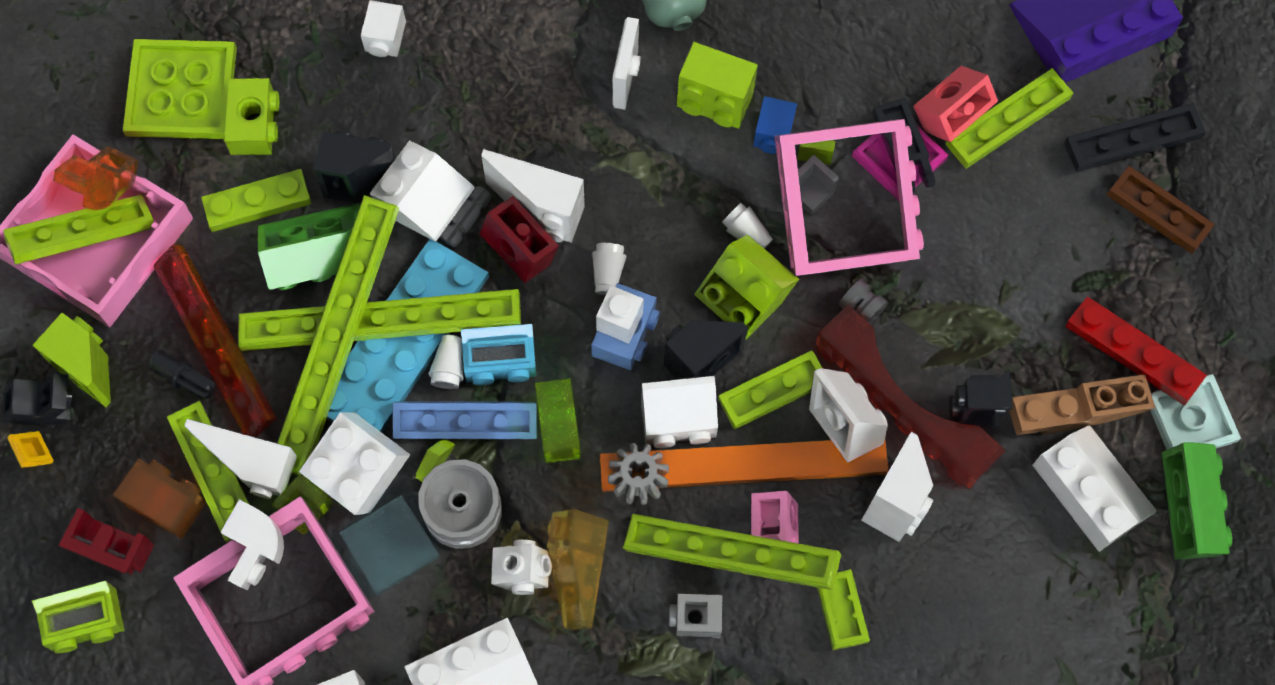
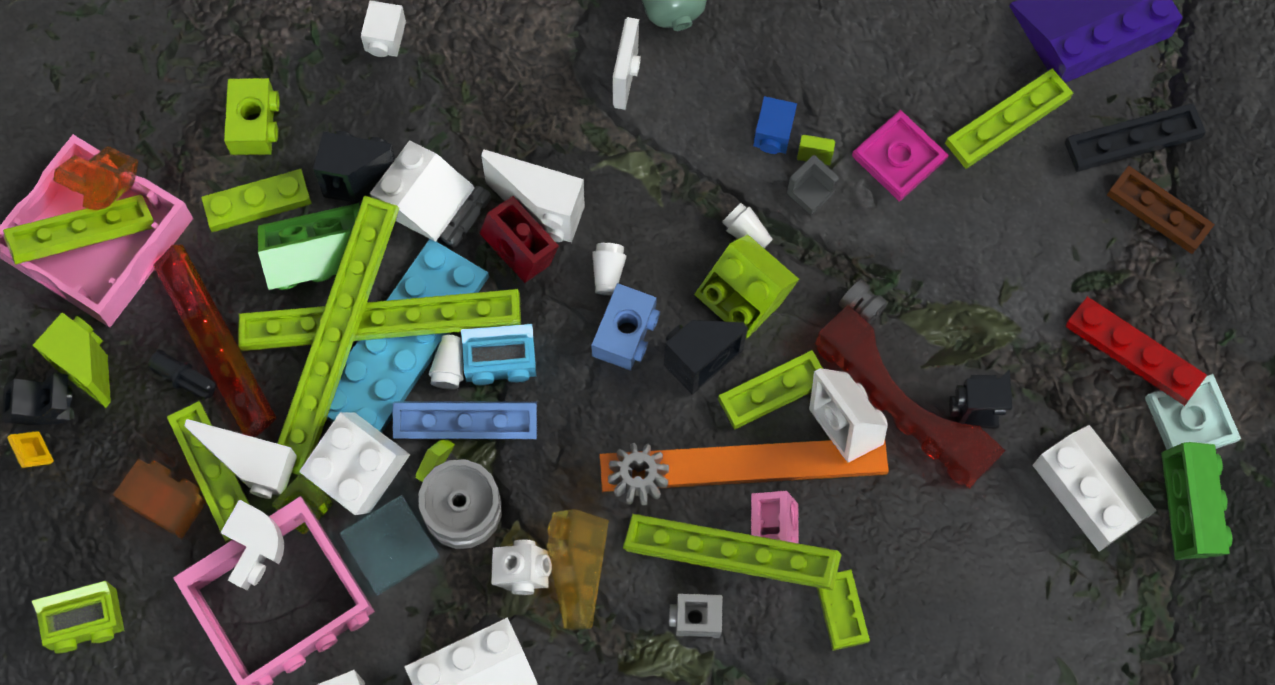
dark red window [58,508,154,575] -> none
lime plate [123,39,237,139] -> none
clear neon green brick [535,378,581,463] -> none
white brick [596,285,644,344] -> none
white slope [641,376,718,448] -> none
lime brick [677,42,758,129] -> none
bright pink window [774,119,924,276] -> none
white slope [861,432,934,542] -> none
black hinge [872,98,936,192] -> none
coral brick [913,66,998,142] -> none
medium nougat slope [1009,374,1155,435] -> none

